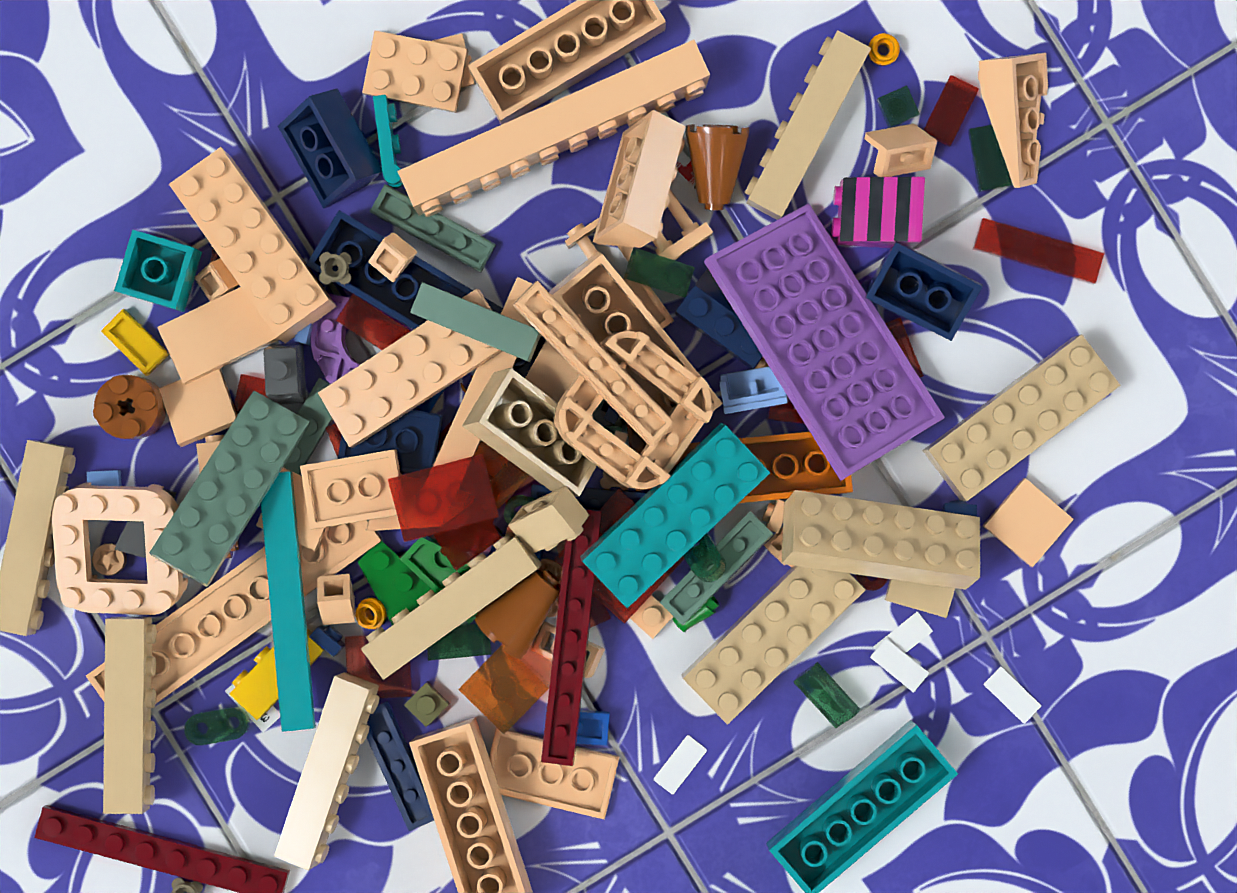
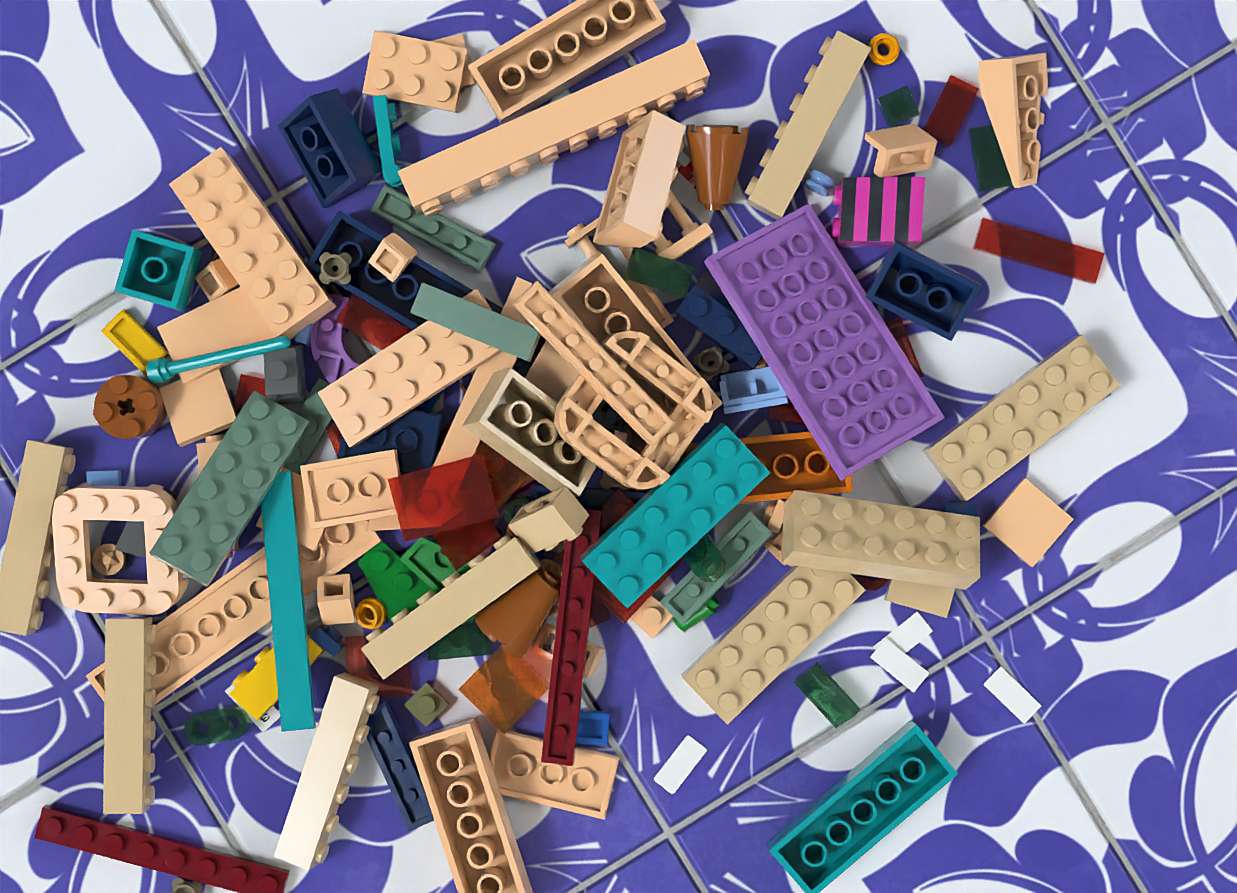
none -> teal piece [146,336,290,385]
none -> dark tan plate [693,346,730,382]
none -> medium blue bush [803,169,835,197]

